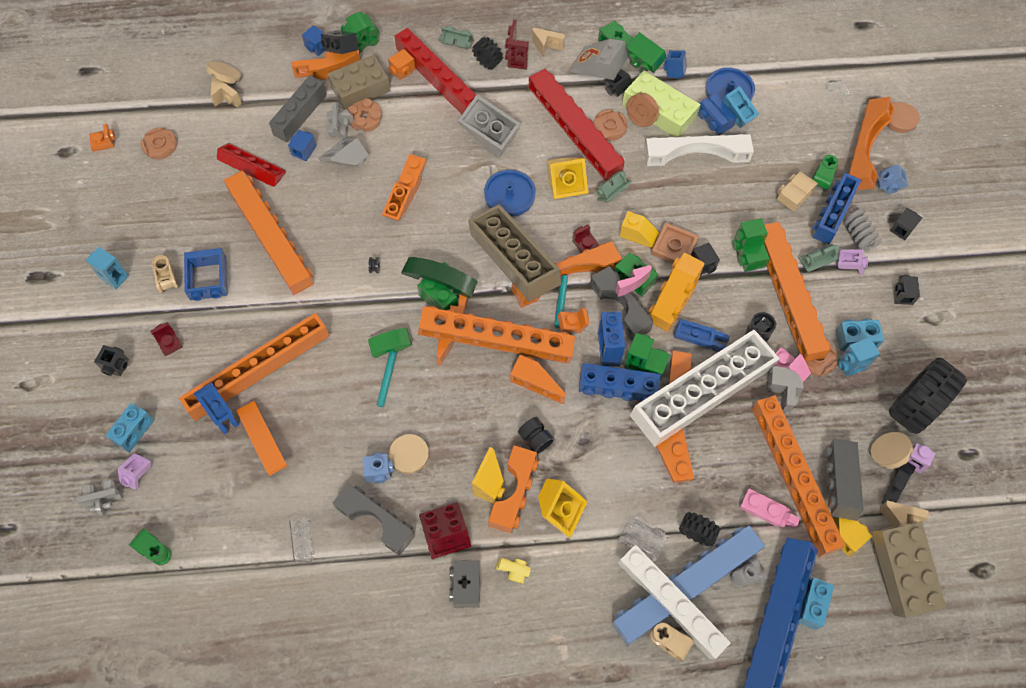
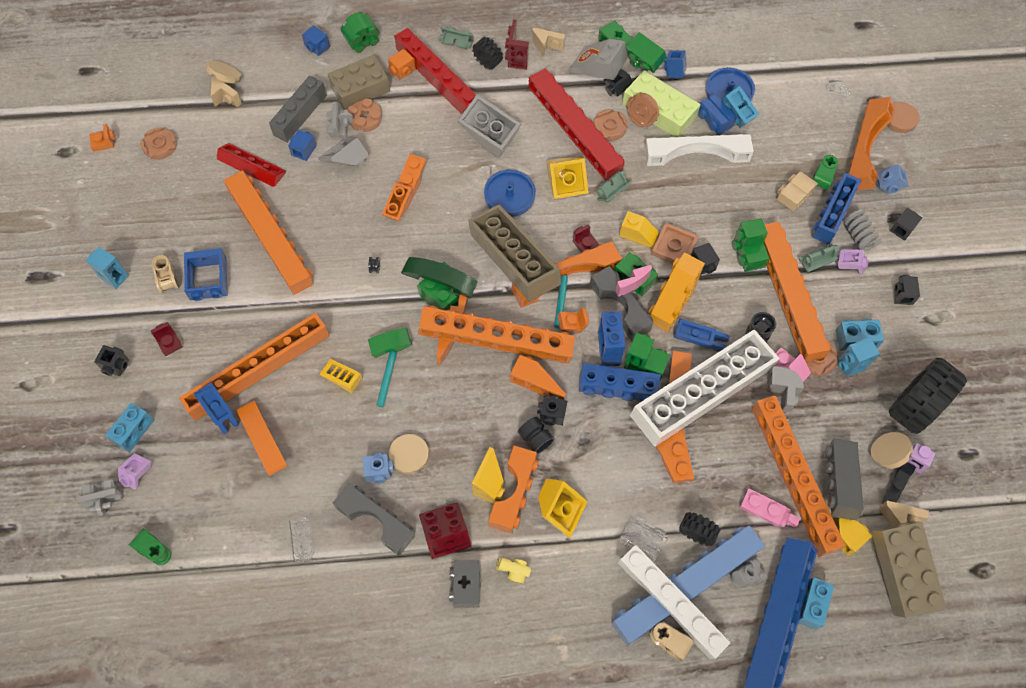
orange slope [292,50,360,80] -> none
black brick [321,30,358,54] -> none
none -> yellow slope [319,359,363,394]
none -> black brick [537,395,568,426]

